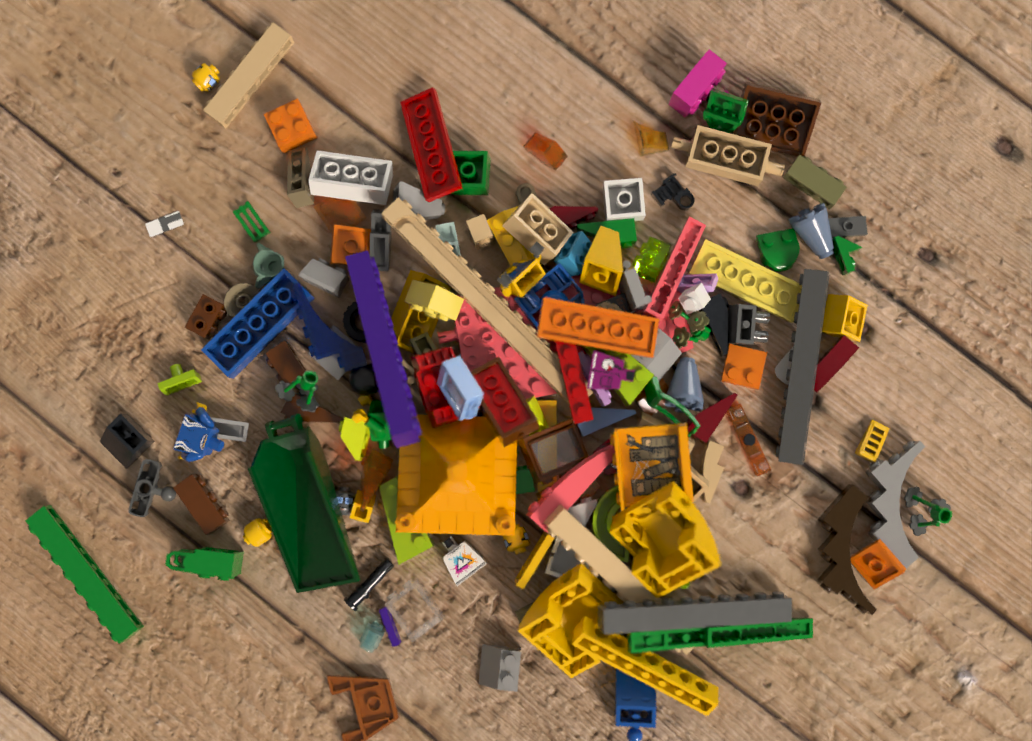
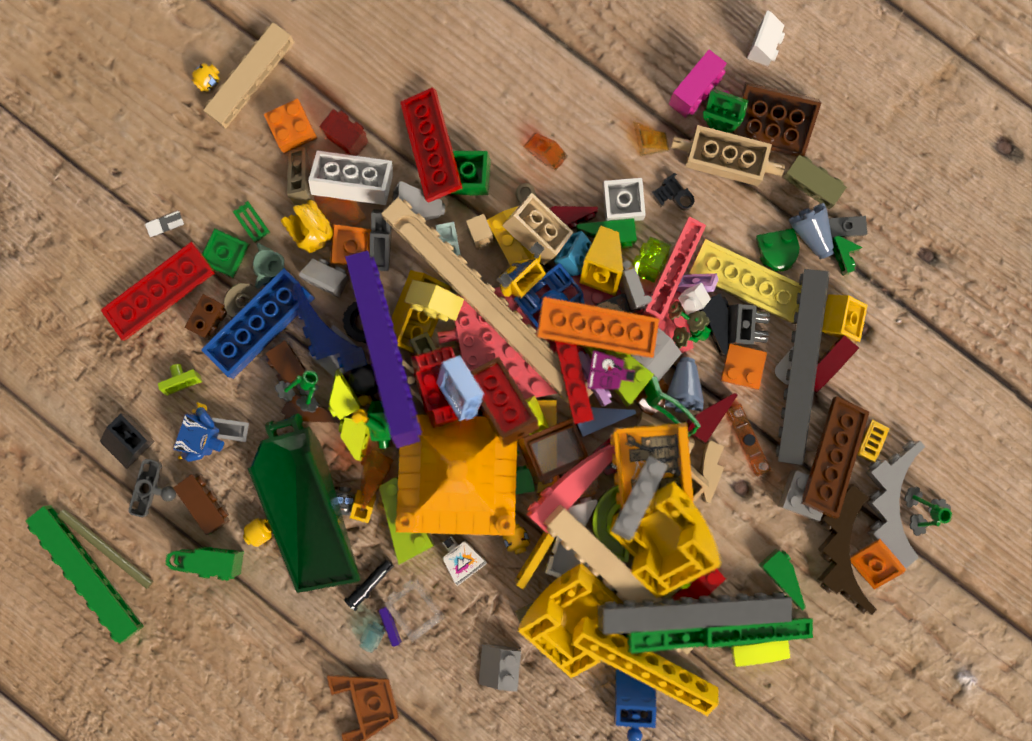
none -> olive piece [58,509,153,589]
none -> red plate [101,242,215,341]
none -> green tile [202,228,250,279]
none -> yellow piece [281,200,333,254]
none -> clear red brick [319,109,369,156]
none -> neon yellow slope [328,369,360,420]
none -> light grey arch [611,456,668,540]
none -> red slope [671,568,726,601]
none -> neon yellow slope [731,640,790,667]
none -> white slope [747,11,785,66]
none -> green slope [759,549,806,610]
none -> light grey brick [778,471,823,521]
none -> reddish brown plate [801,396,869,519]

